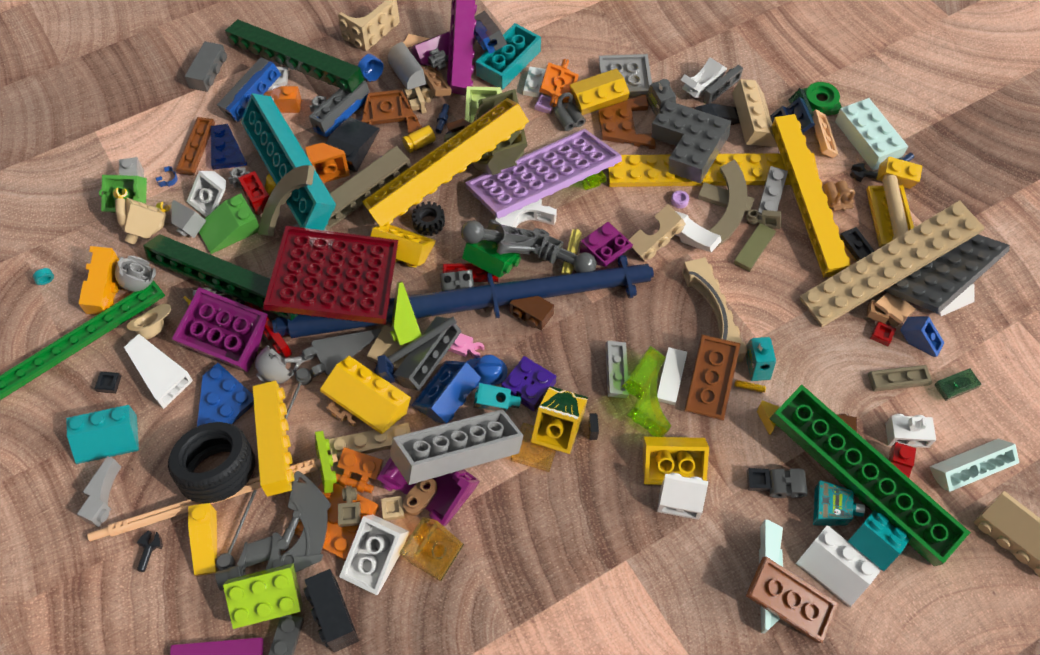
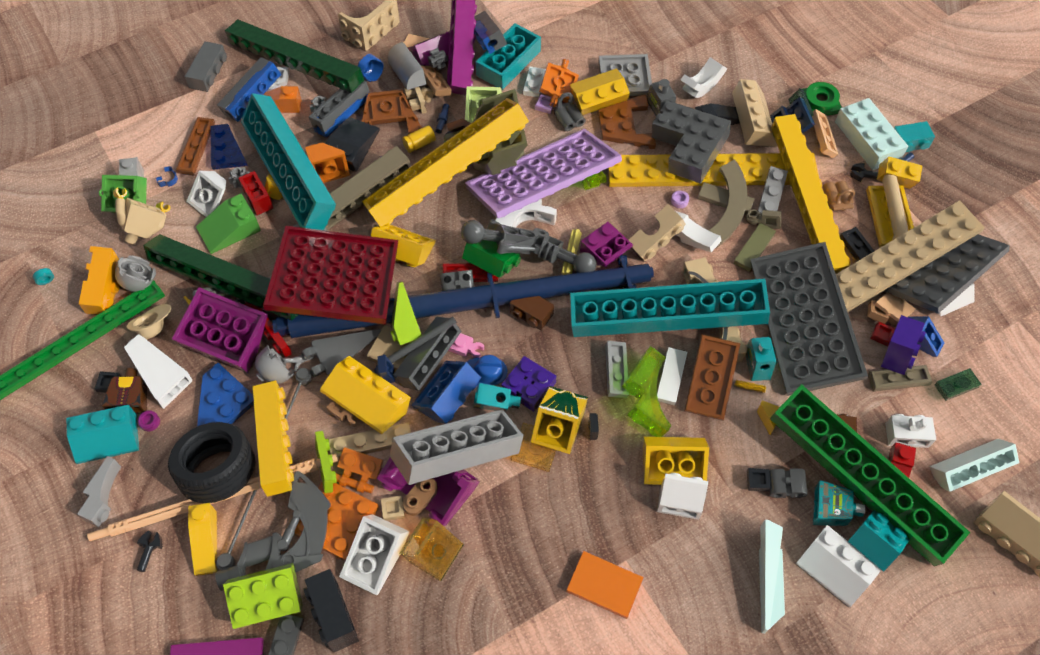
light grey slope [172,200,207,238] -> none
dark tan tile [258,165,315,236] -> none
dark tan plate [338,485,361,527] -> none
black tyre [412,201,445,236] -> none
dark grey plate [703,65,743,104] -> none
tile [746,556,838,643] -> none
none -> reddish brown torso [102,368,147,414]
none -> magenta tile [138,410,160,432]
none -> orange tile [566,551,644,619]
none -> teal brick [570,279,770,337]
none -> dark grey plate [751,242,868,396]
none -> dark purple brick [881,315,926,375]
none -> teal brick [894,121,935,152]

